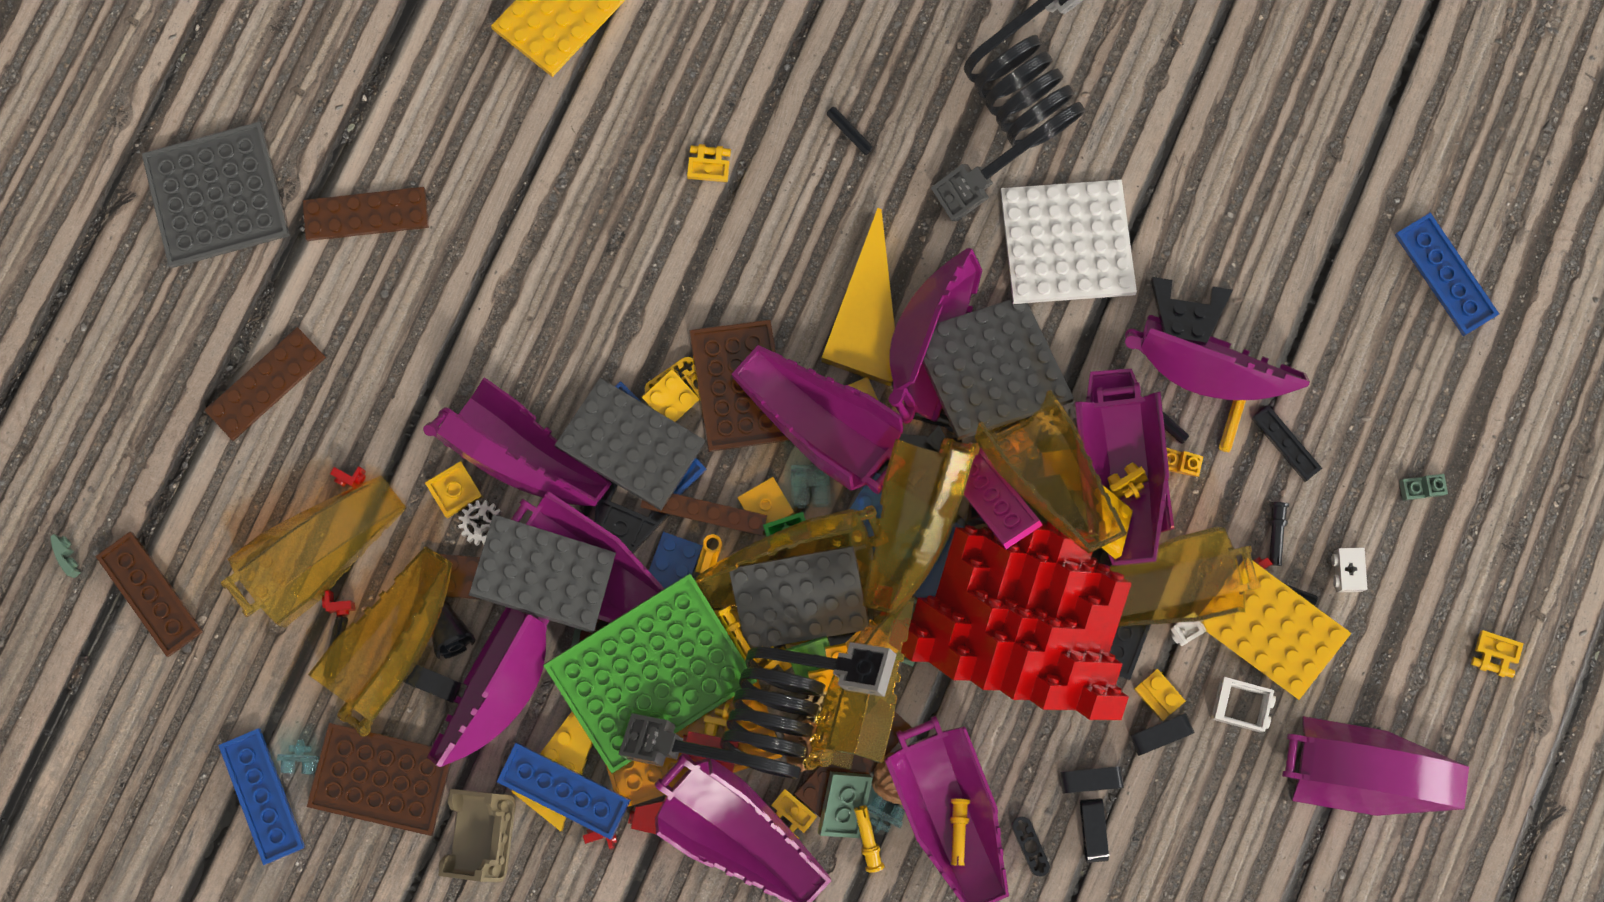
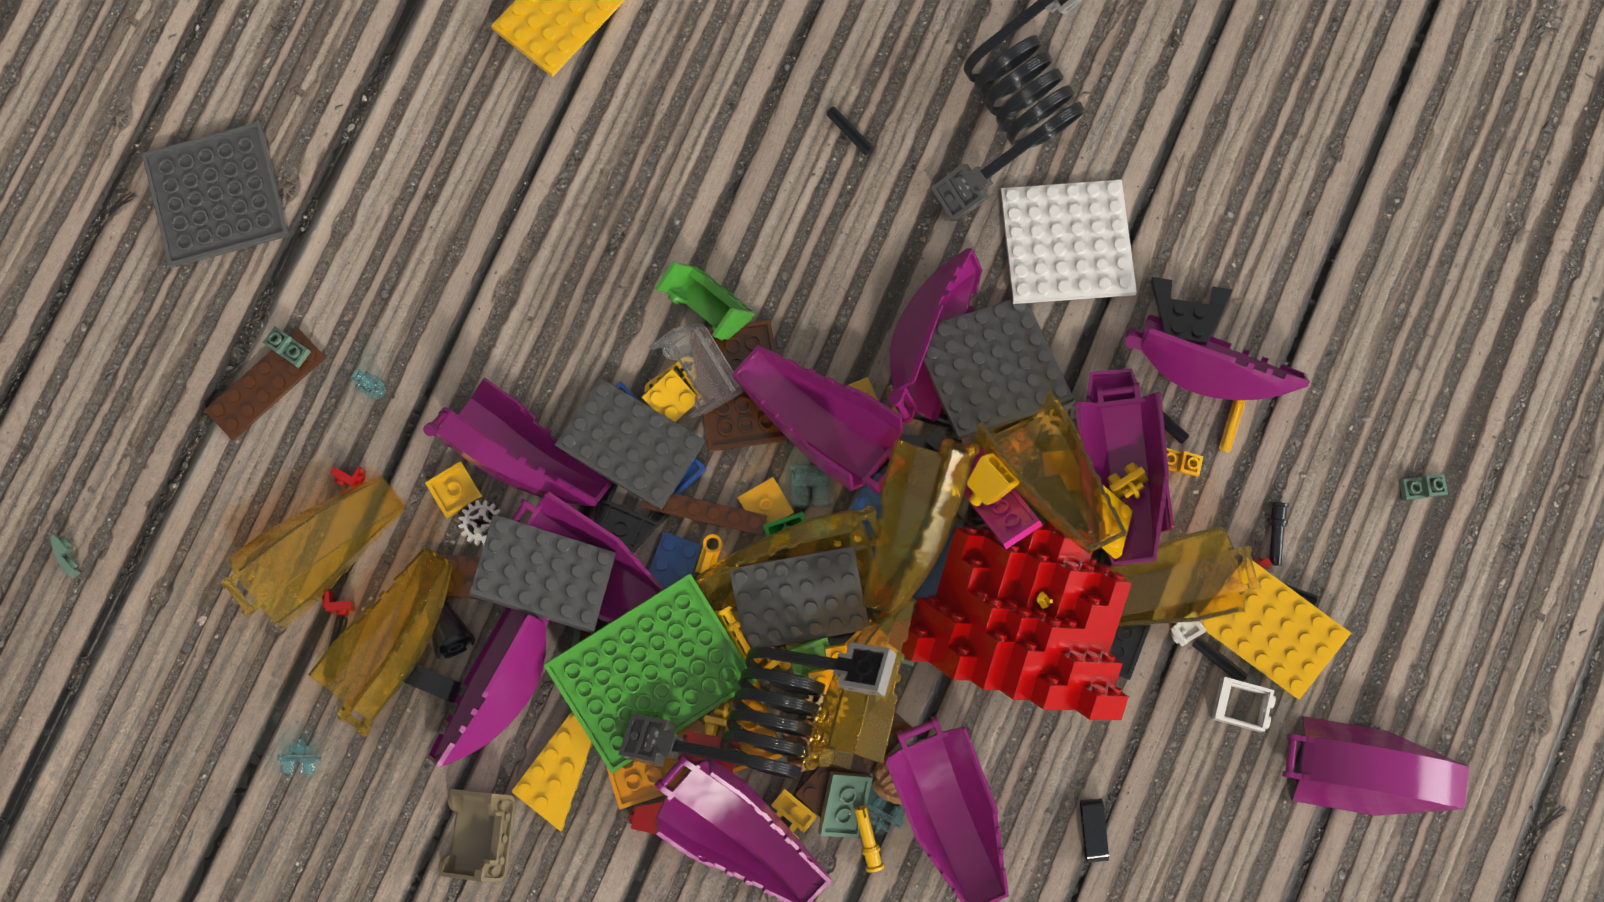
reddish brown plate [95,531,204,657] -> none
blue plate [218,728,305,865] -> none
reddish brown plate [303,187,429,241] -> none
reddish brown plate [307,723,451,836] -> none
blue plate [497,743,631,840] -> none
red bracket [583,829,617,849] -> none
yellow plate [687,144,731,182] -> none
yellow slope [821,208,895,387] -> none
yellow pin [950,799,970,866] -> none
black beam [1012,817,1050,877] -> none
black beam [1060,766,1124,794] -> none
black beam [1130,713,1195,756] -> none
yellow plate [1134,669,1186,721] -> none
black tile [1251,405,1322,482] -> none
white brick [1331,548,1367,592] -> none
blue plate [1395,213,1499,336] -> none
yellow plate [1471,630,1524,678] -> none
none -> sand green slope [262,326,311,368]
none -> clear light blue hips [350,369,385,399]
none -> clear windscreen [649,323,743,418]
none -> bright green windscreen [655,262,755,340]
none -> yellow torso [967,453,1020,506]
none -> yellow rock [1036,592,1053,609]
none -> black axle [1192,637,1248,682]

